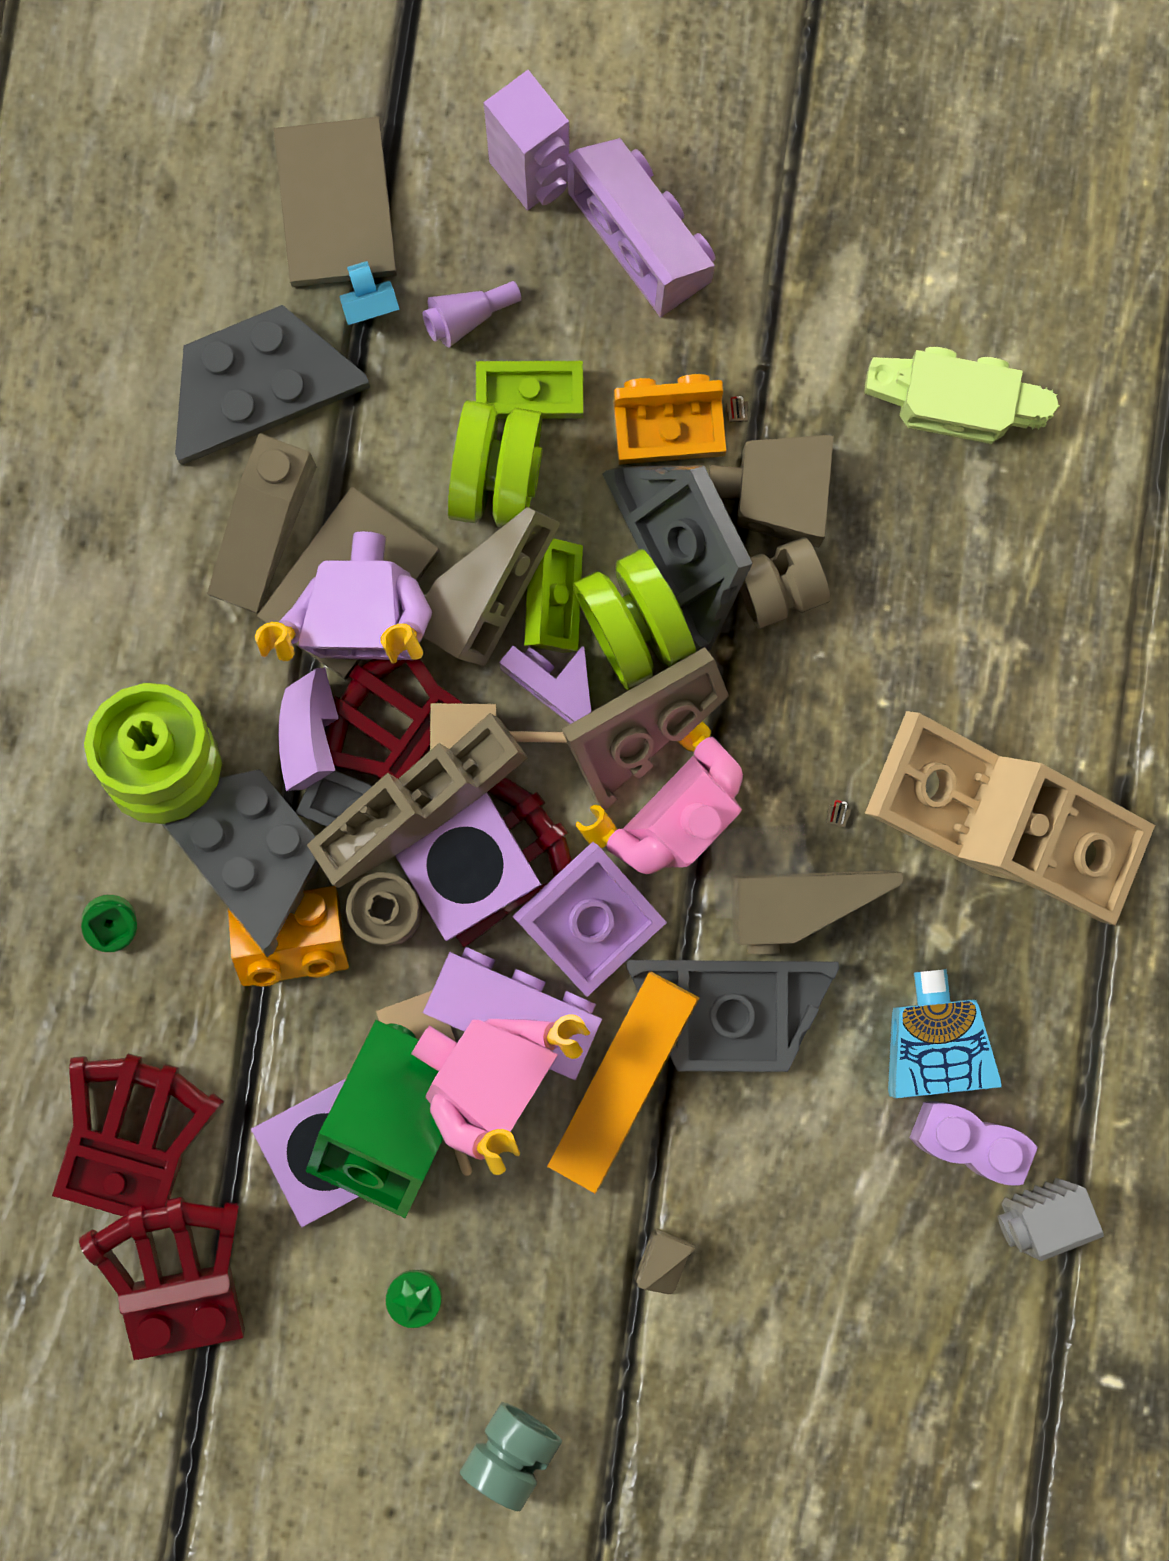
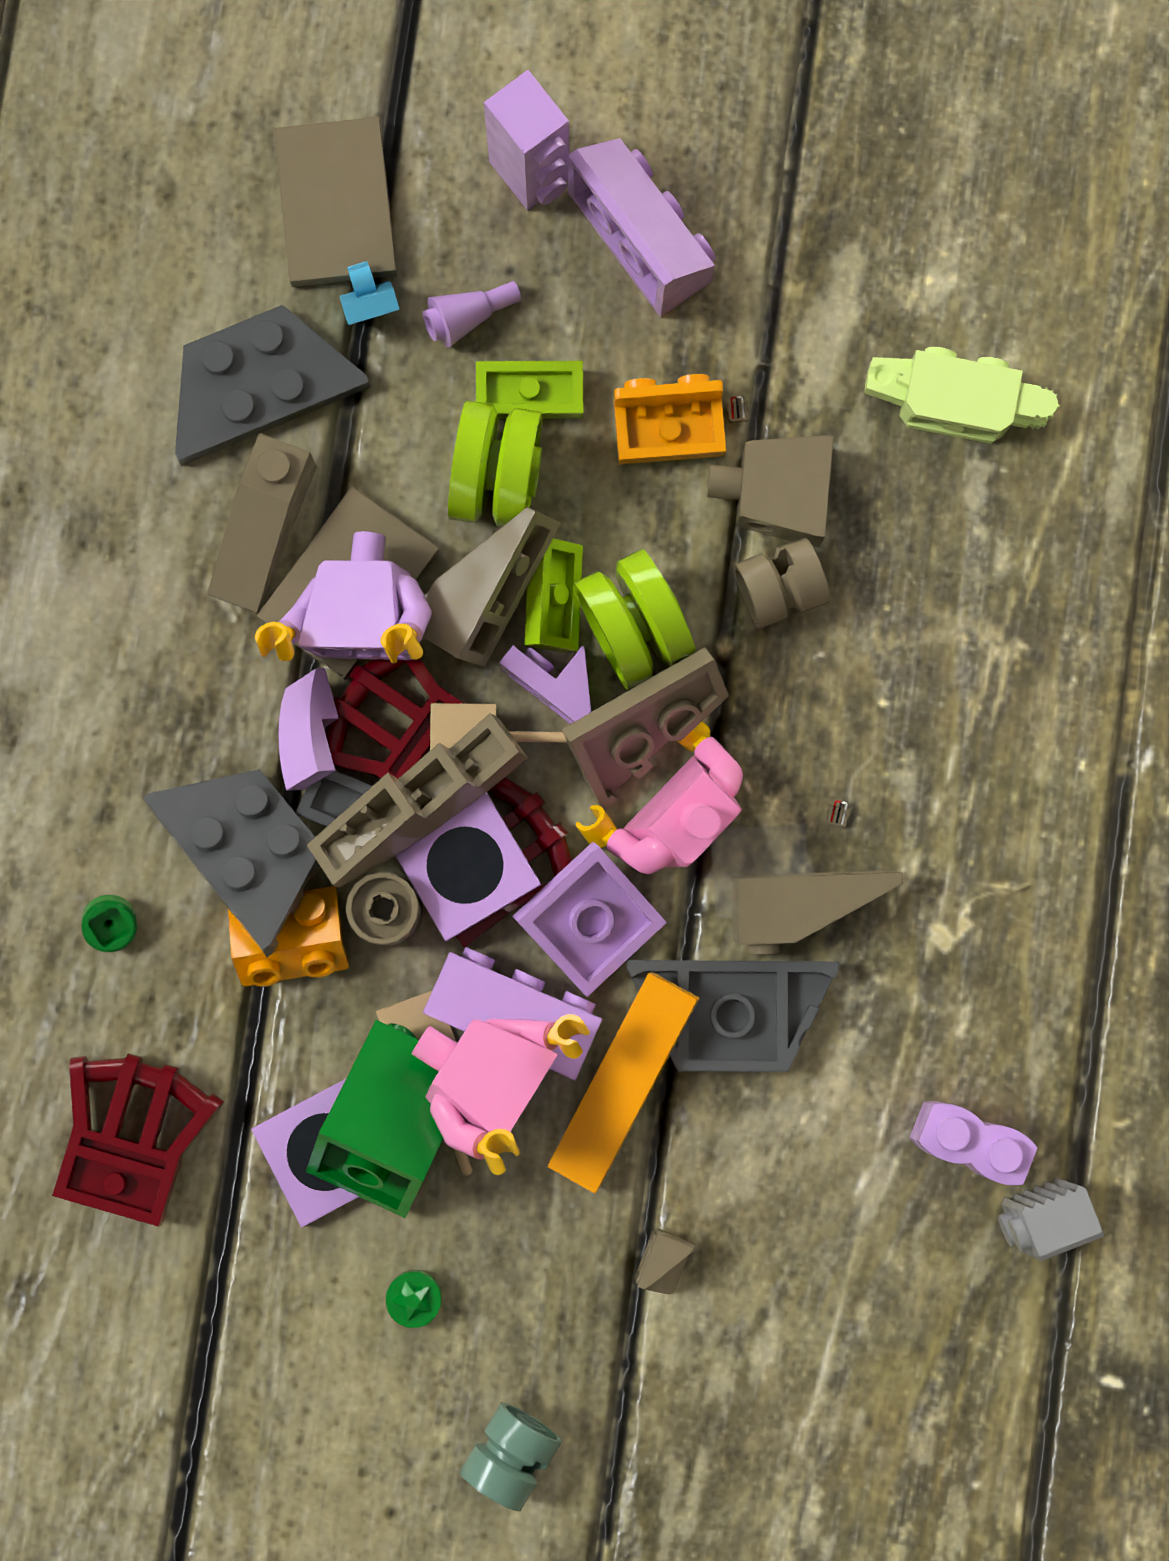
dark red plate [79,1197,245,1360] -> none
lime wheel [84,683,222,824] -> none
dark grey wing [602,466,753,652] -> none
tan bracket [865,711,1155,926] -> none
torso [888,969,1001,1098] -> none

